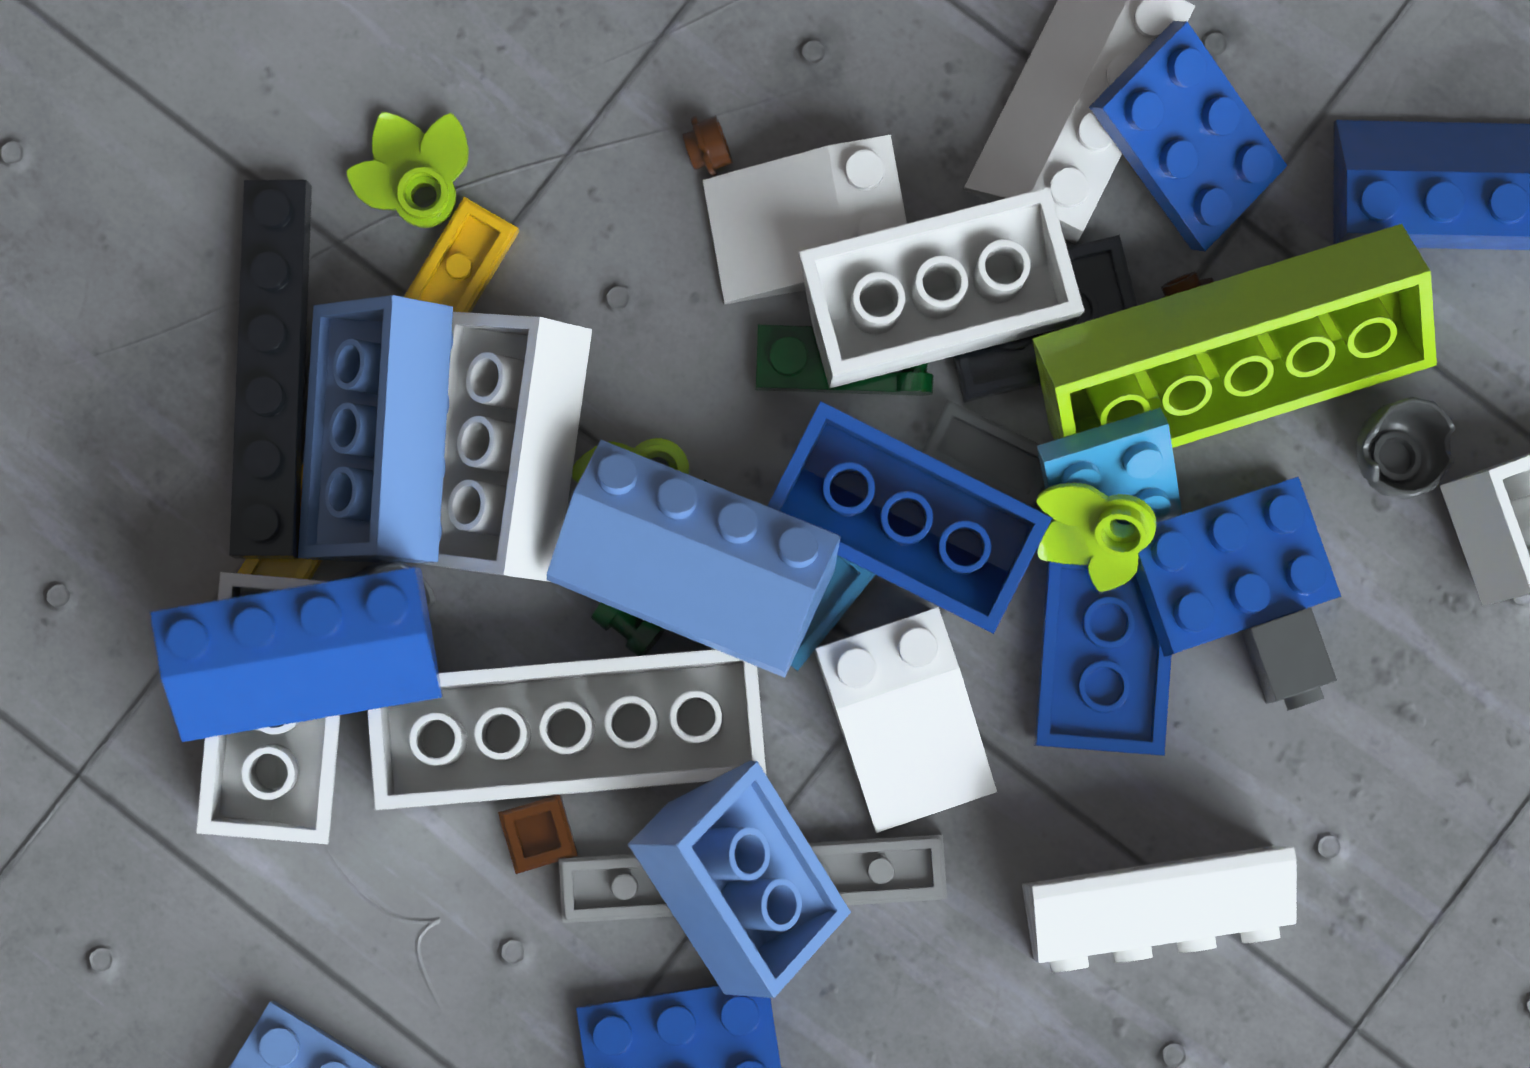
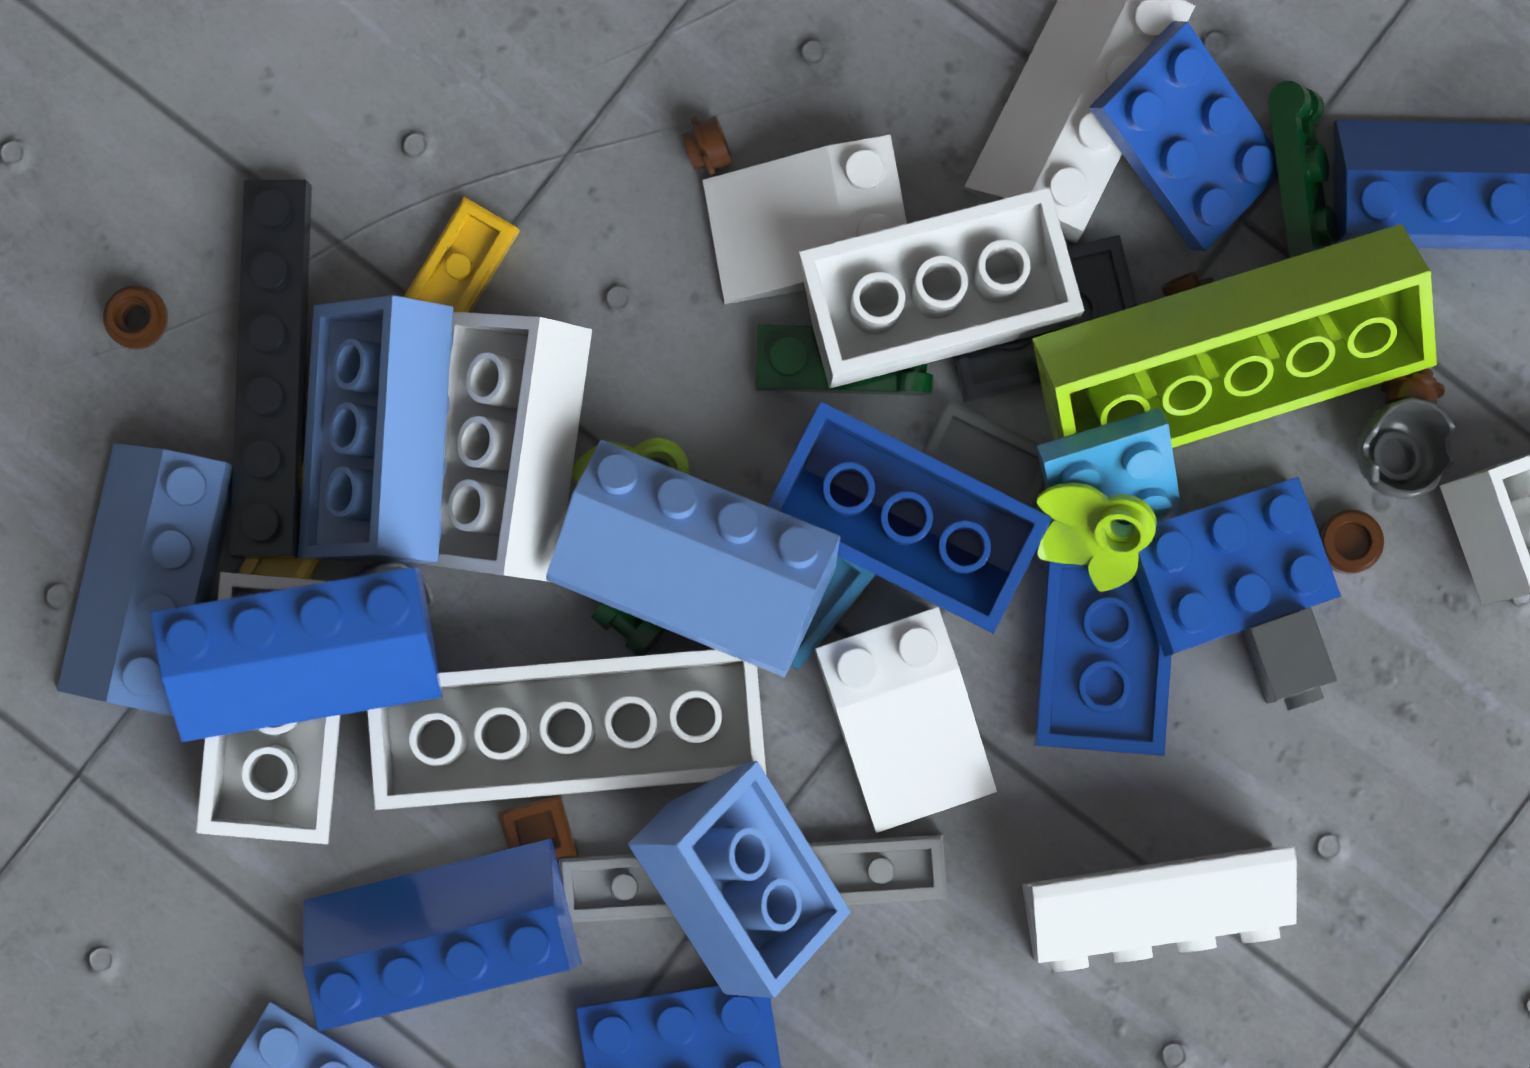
lime plate [346,112,469,228] -> none
none -> medium blue slope [57,443,233,716]
none -> reddish brown plate [103,285,168,349]
none -> blue slope [303,838,582,1032]
none -> dark green plate [1269,81,1338,258]
none -> reddish brown tile [1319,510,1384,574]
none -> reddish brown plate [1381,368,1445,405]

